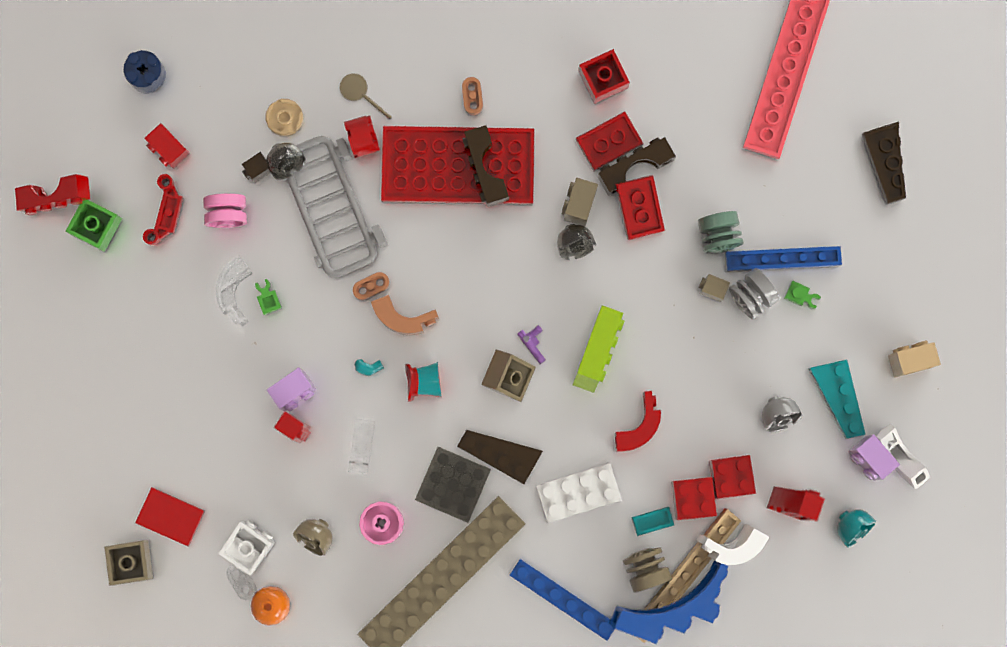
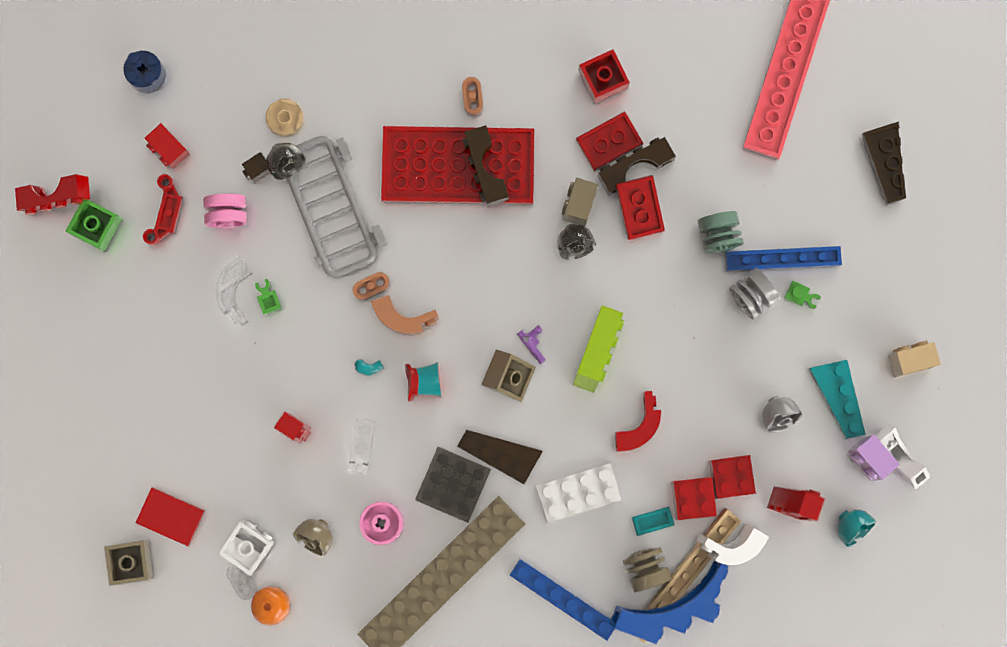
lavender brick [267,368,317,412] -> none
dark tan piece [340,73,392,119] -> none
red brick [344,115,380,158] -> none
dark tan brick [698,274,730,302] -> none

